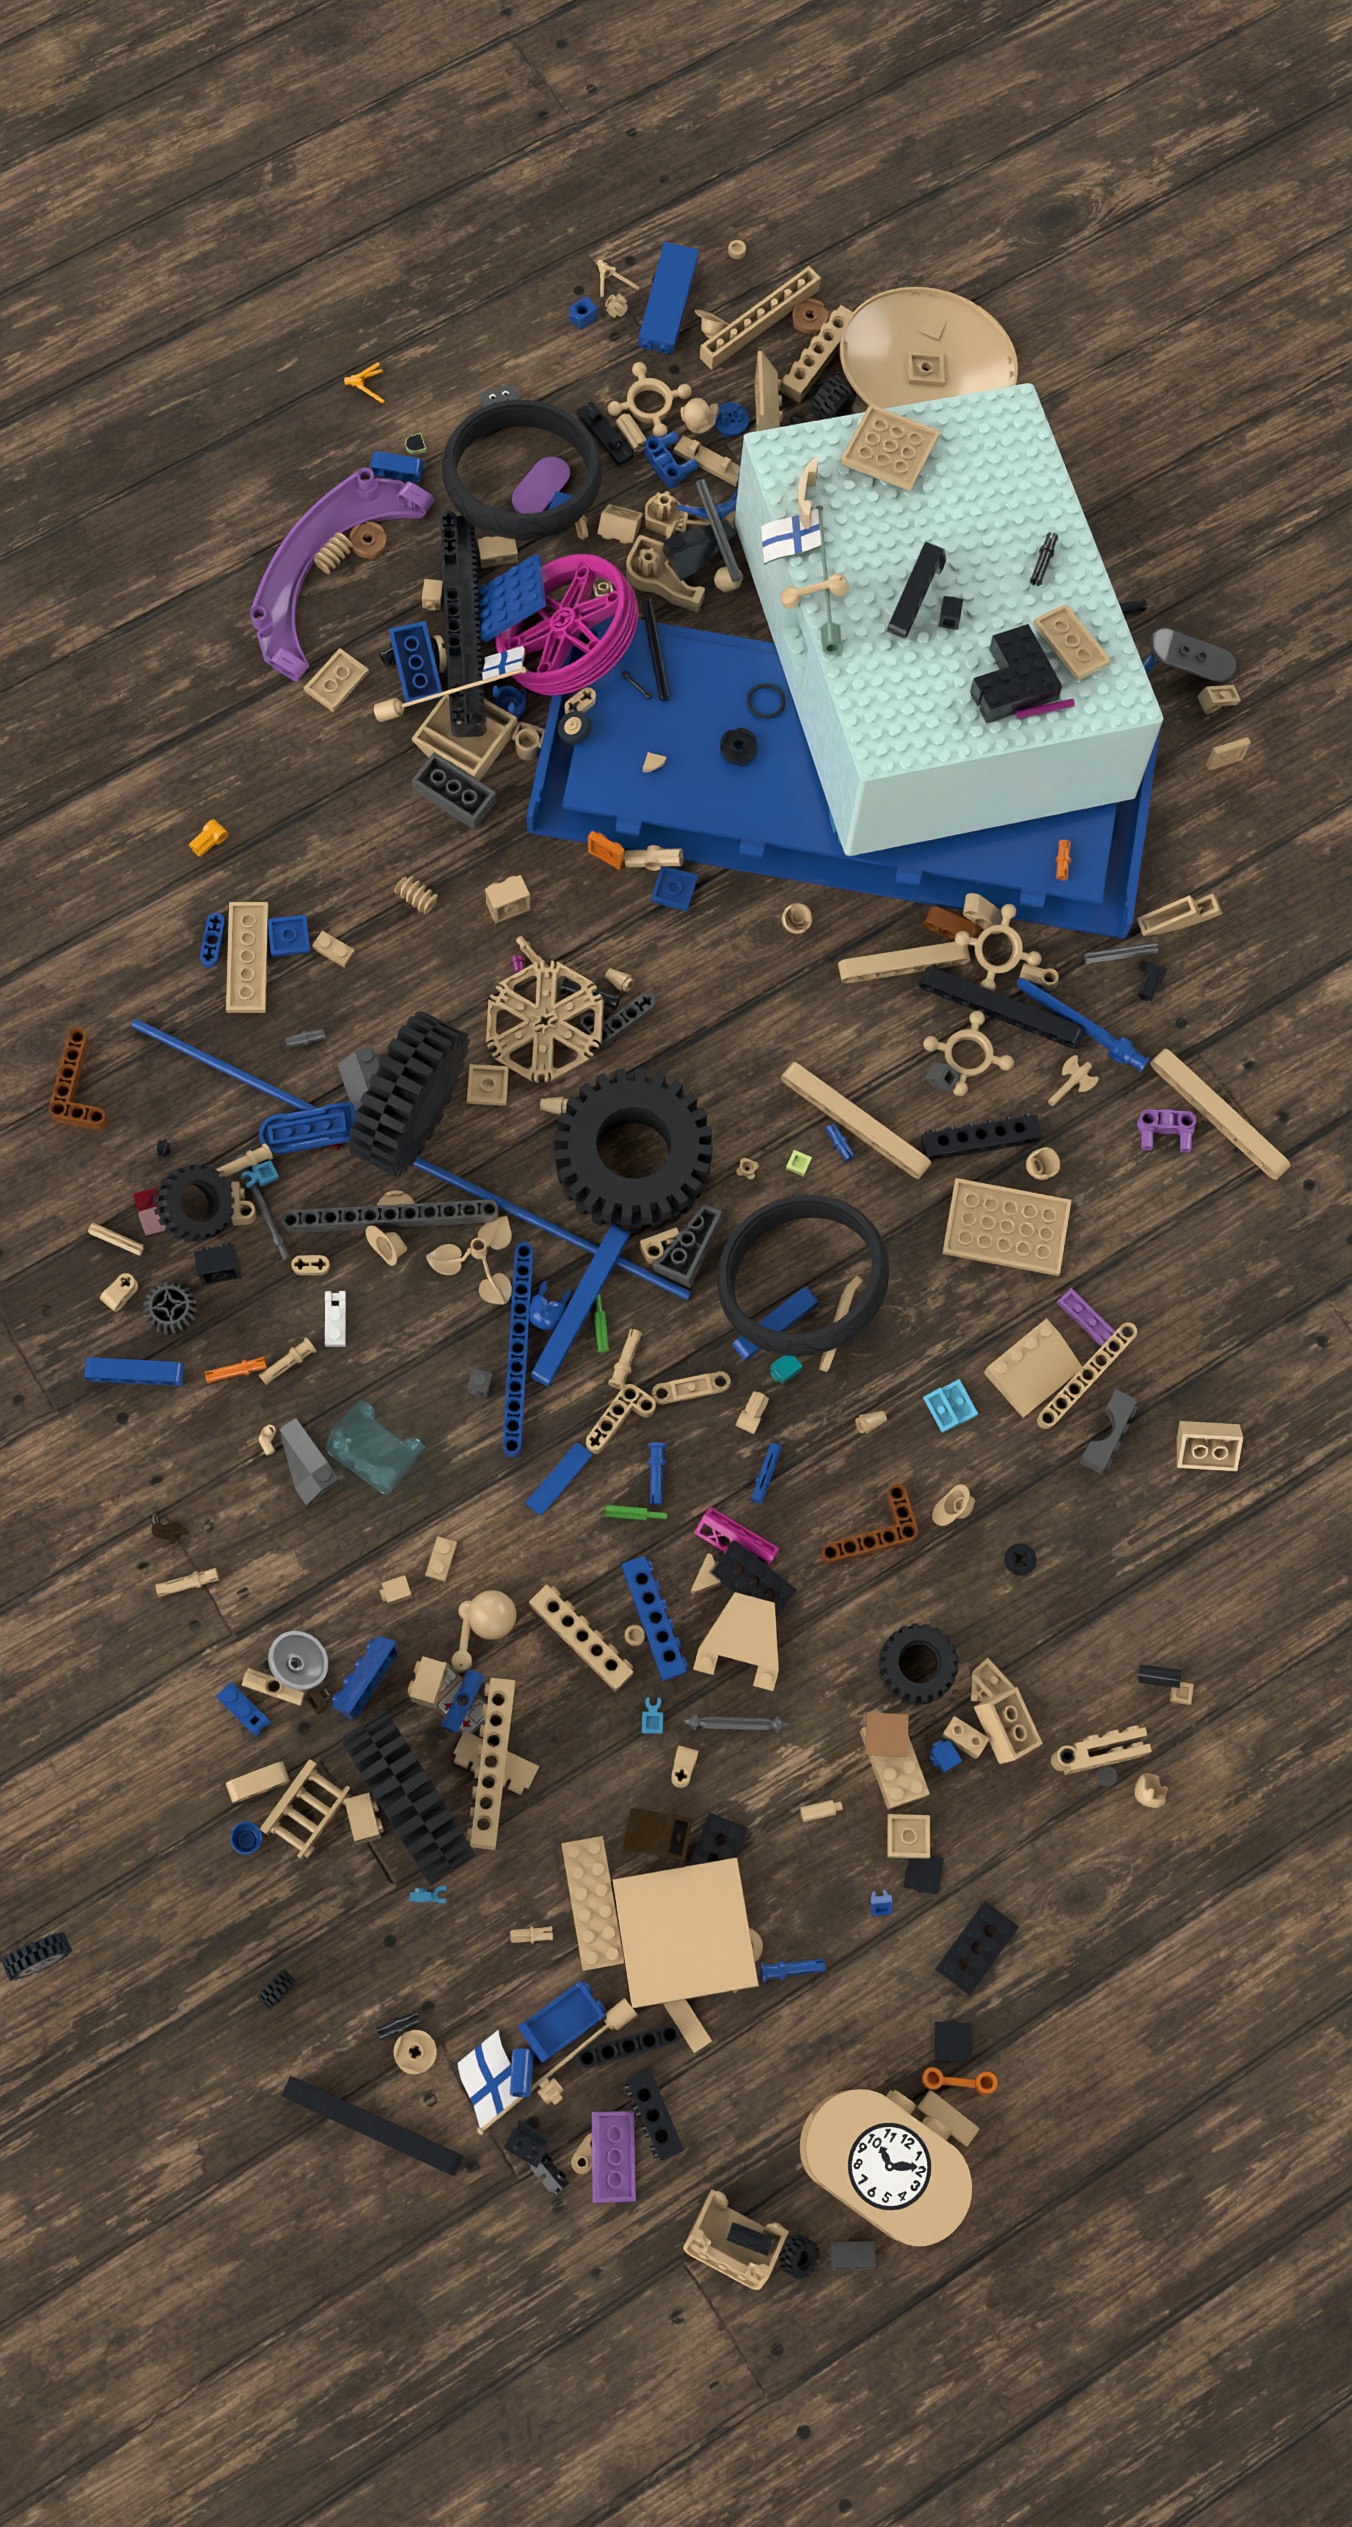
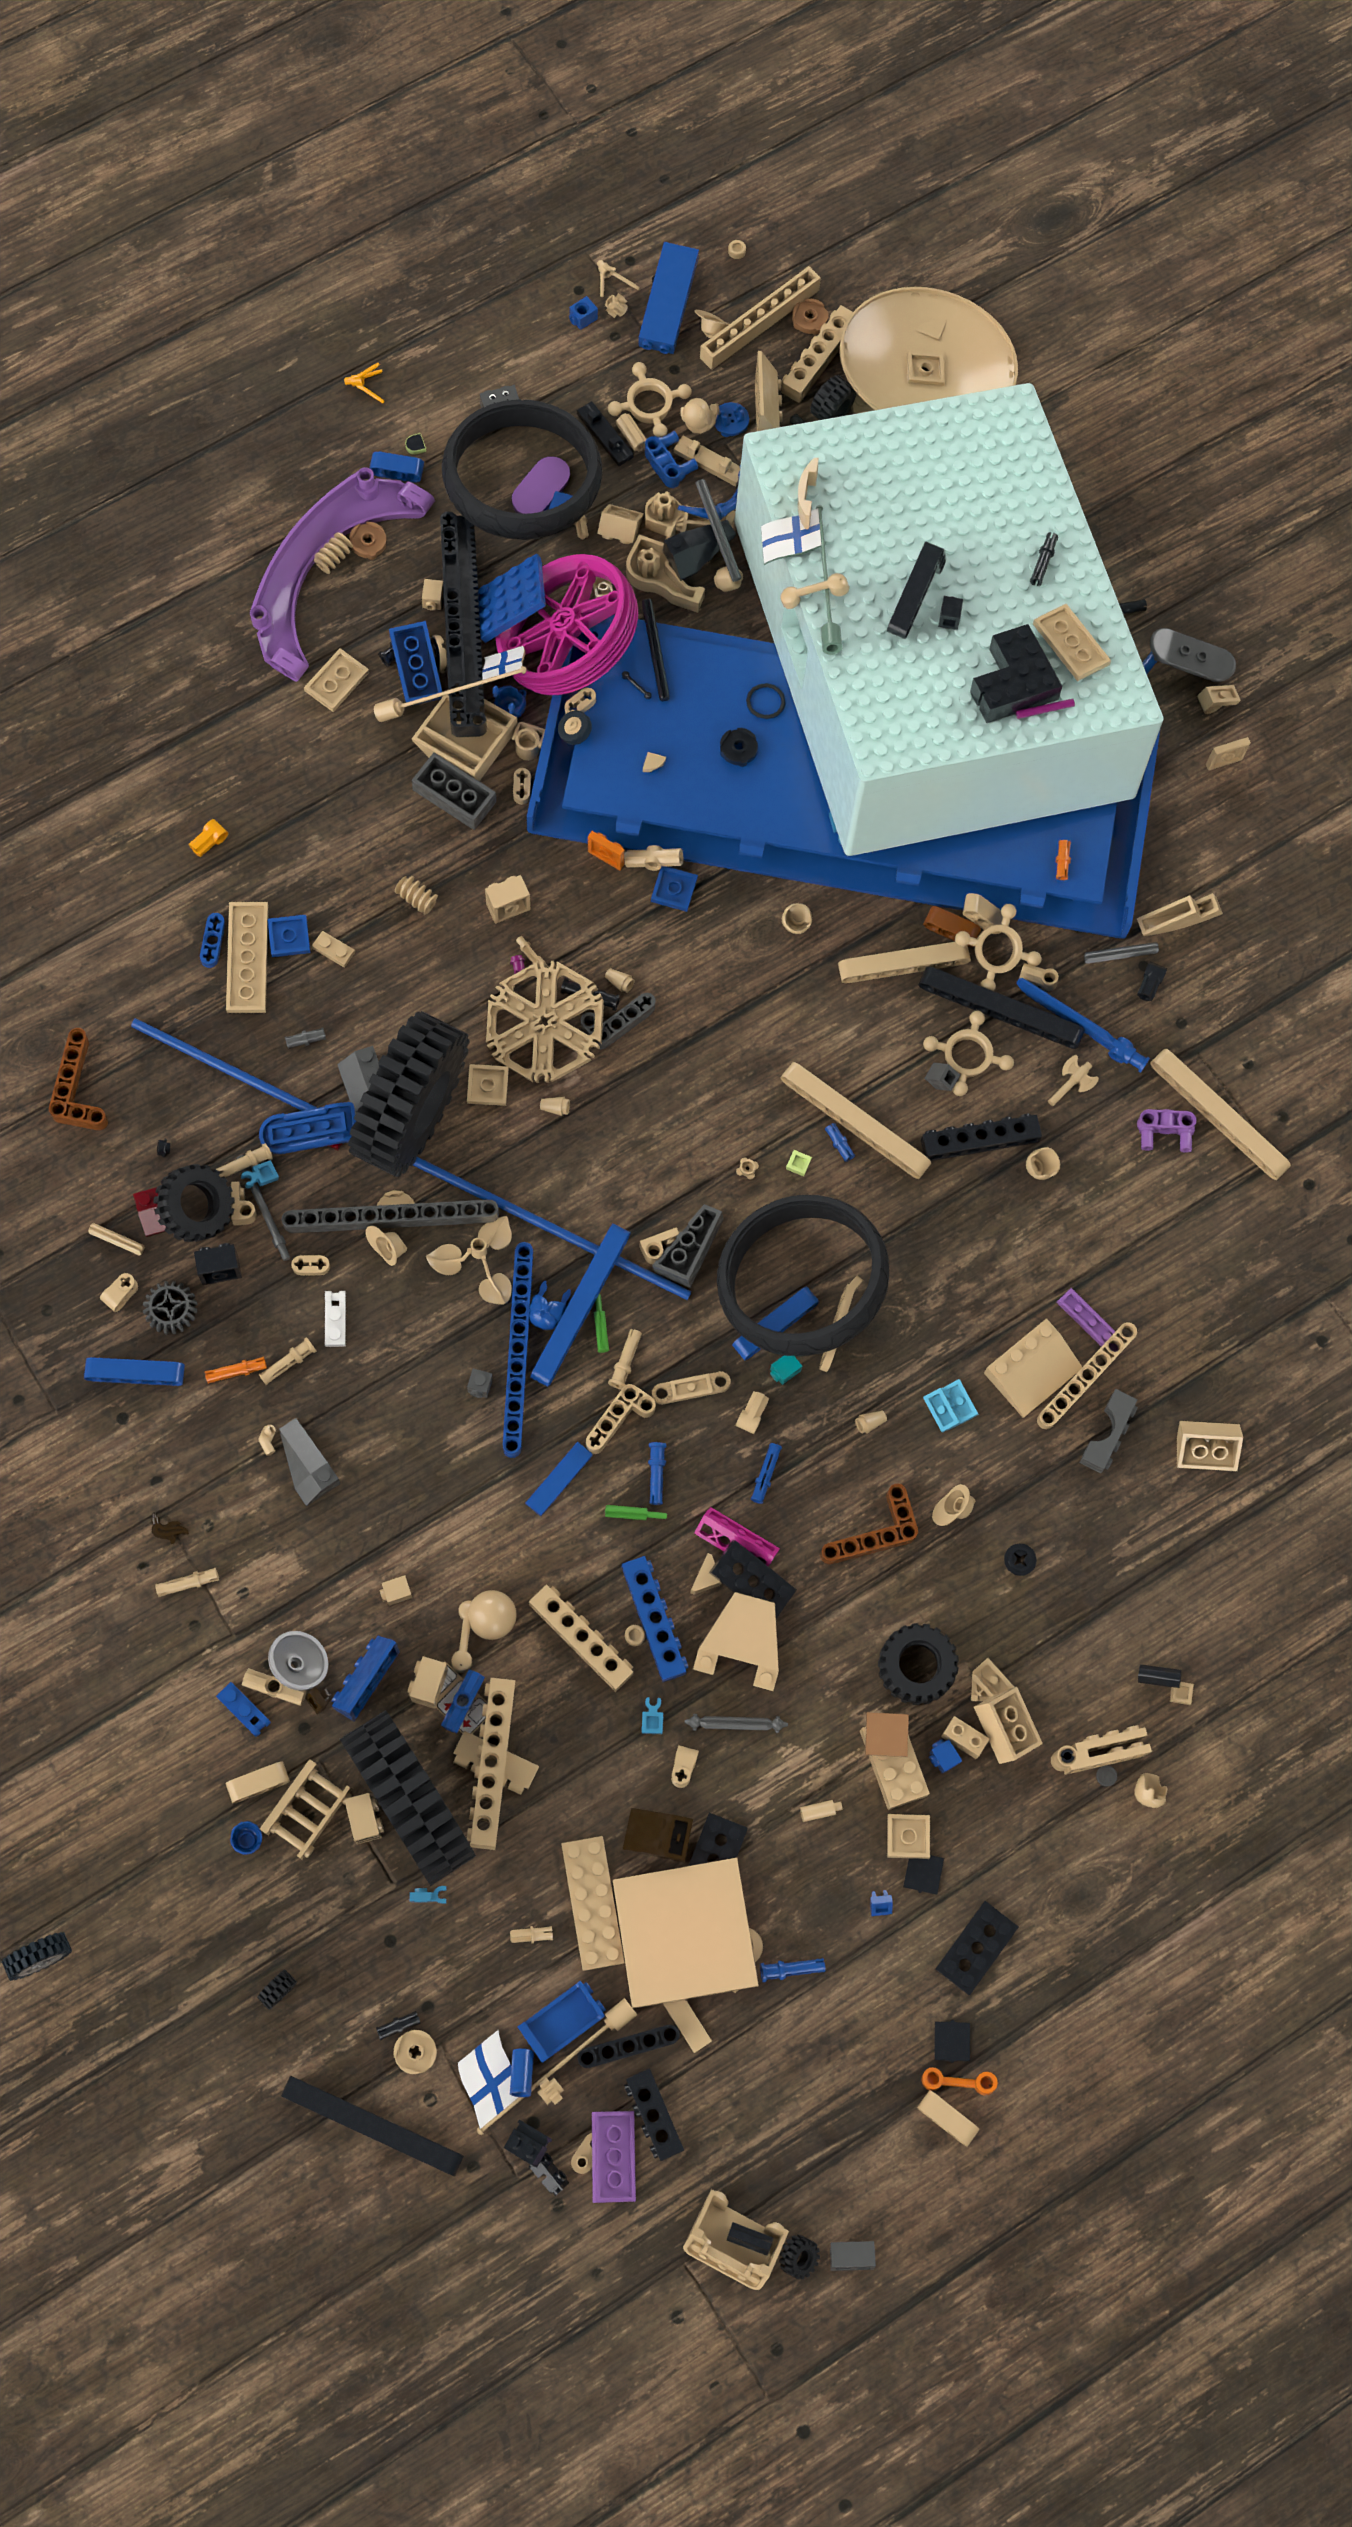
clear light blue windscreen [326,1399,425,1494] -> none
tan plate [425,1536,457,1582] -> none
tan brick [477,536,518,568] -> none
black tyre [554,1068,713,1233] -> none
tan brick [800,2089,972,2246] -> none
tan plate [840,404,940,491] -> none
tan plate [942,1178,1071,1276] -> none
none -> tan beam [513,768,531,805]

